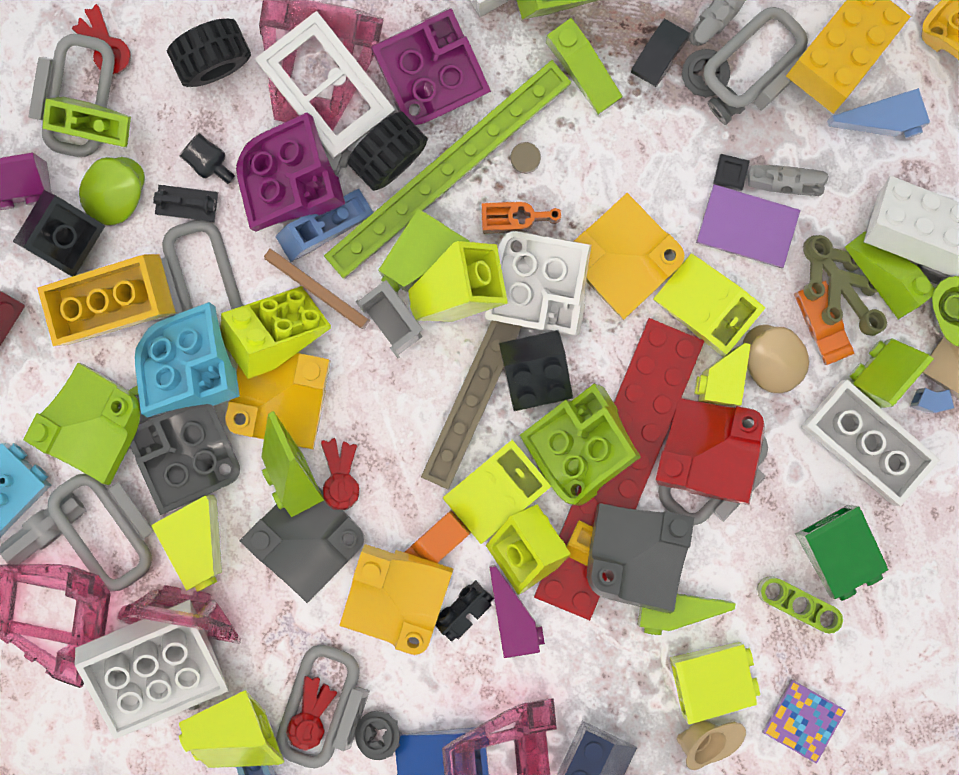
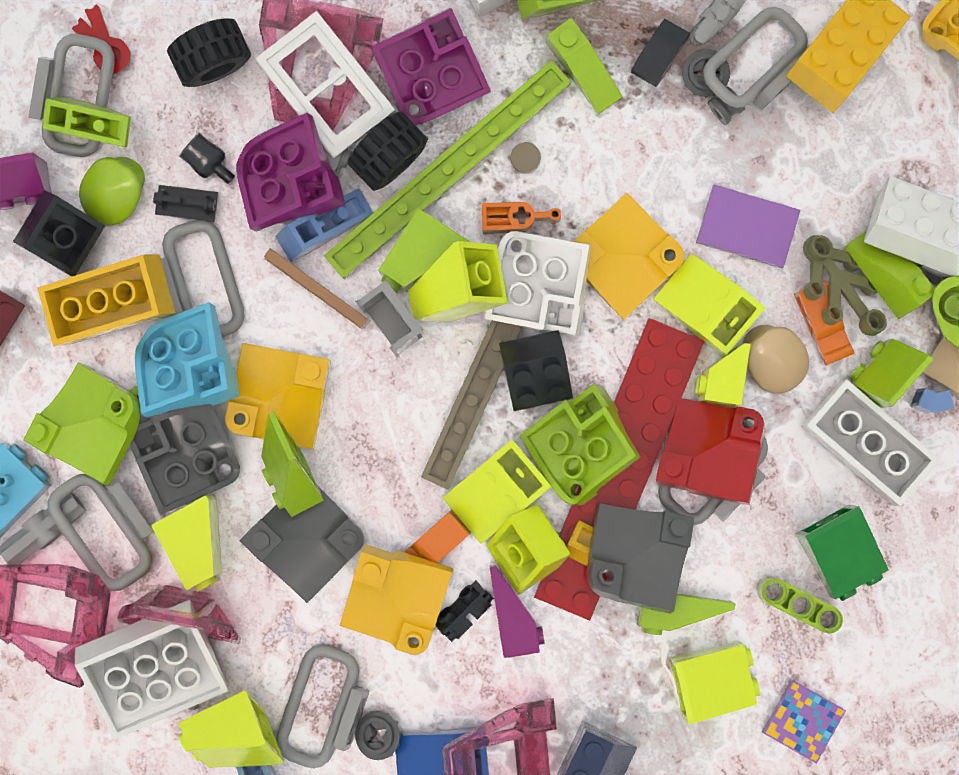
neon yellow slope [220,286,331,379] -> none
red piece [286,676,337,751] -> none
red piece [321,438,359,510] -> none
tan piece [677,720,746,770] -> none
black tile [713,154,750,191] -> none
light grey hinge [748,165,829,196] -> none
medium blue slope [827,88,930,138] -> none

